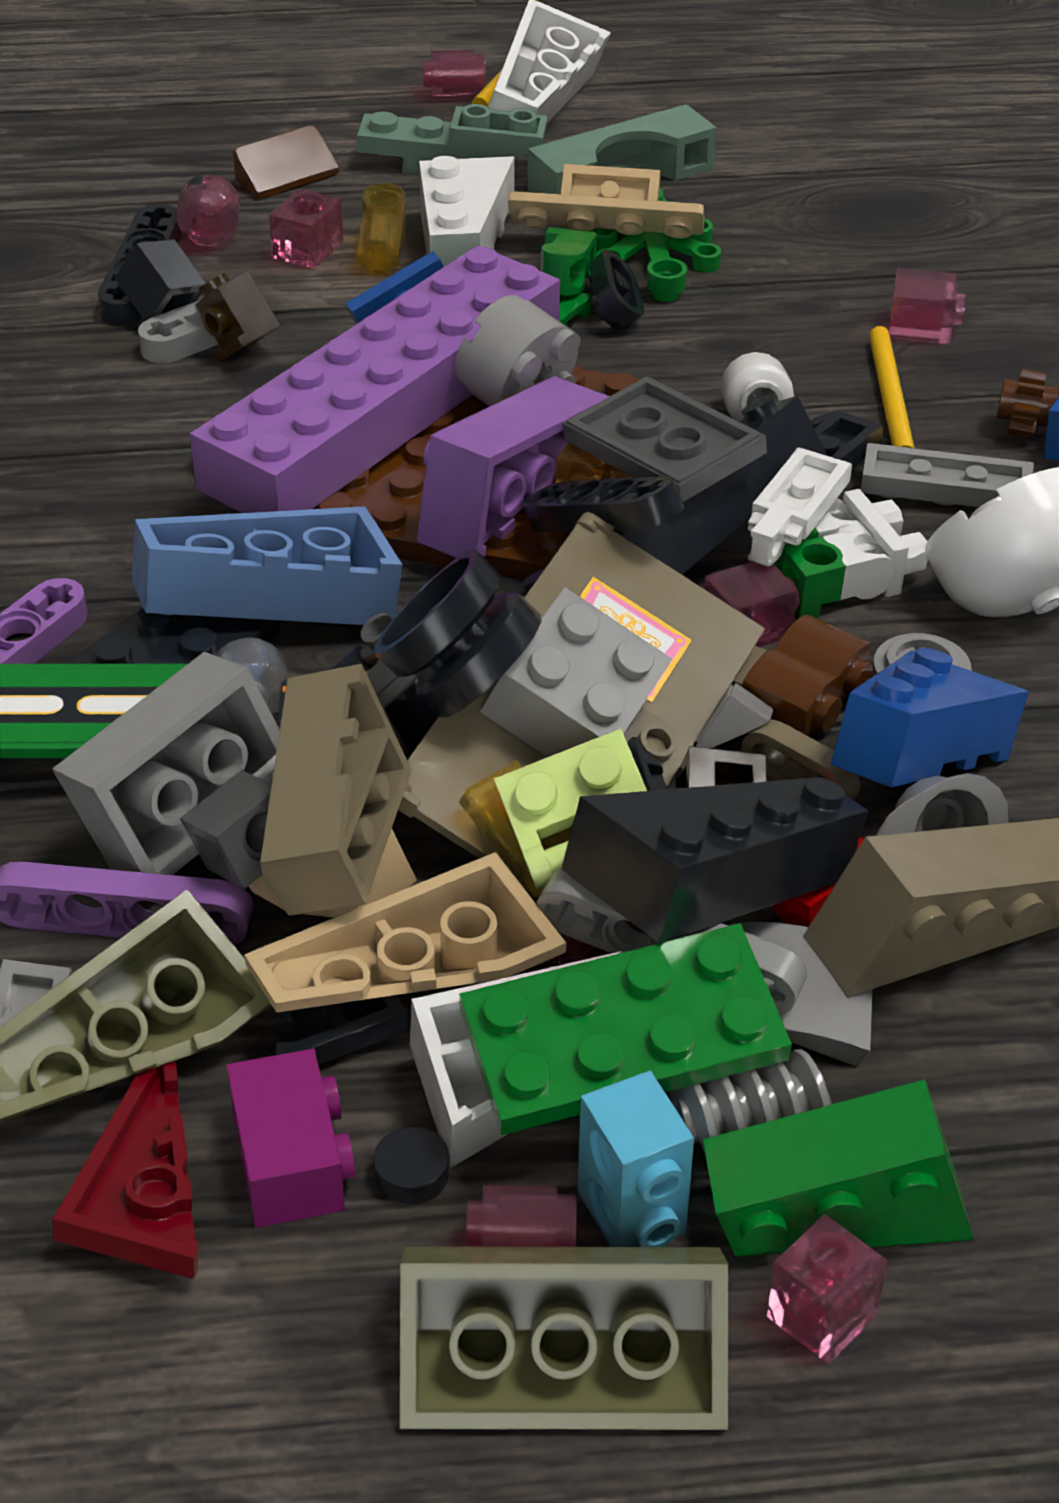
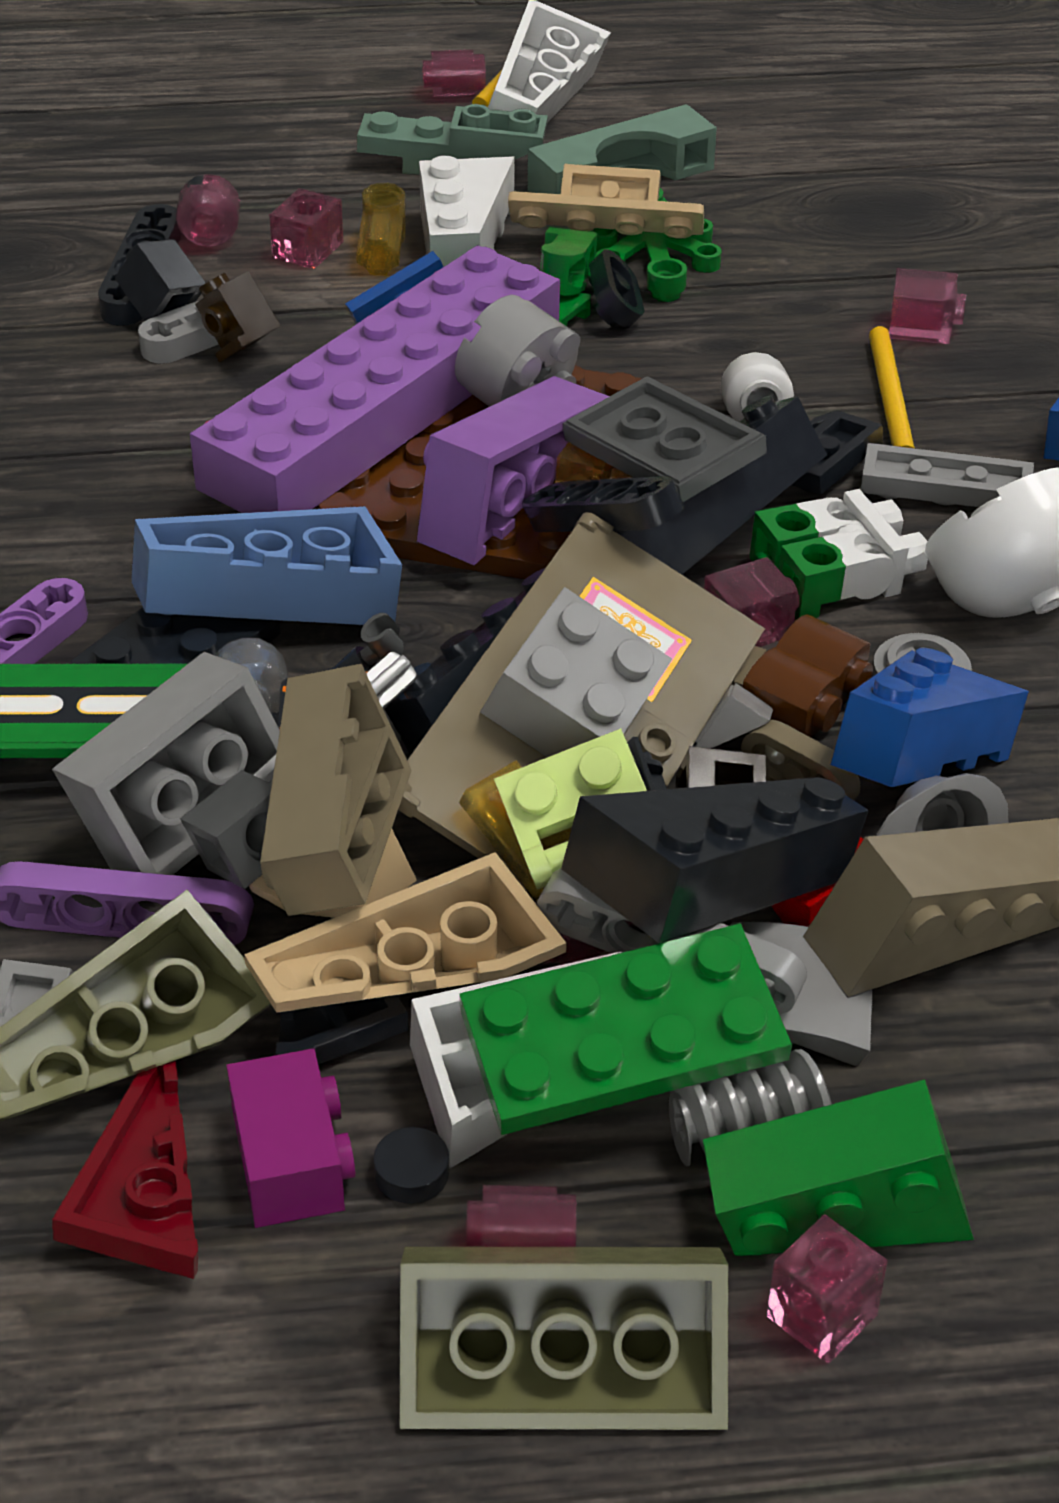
slope [233,125,339,199] -> none
black wheel [374,550,542,718] -> none
medium azure brick [578,1070,694,1247] -> none
white hinge [748,447,852,567] -> none
reddish brown gear [996,368,1058,437] -> none

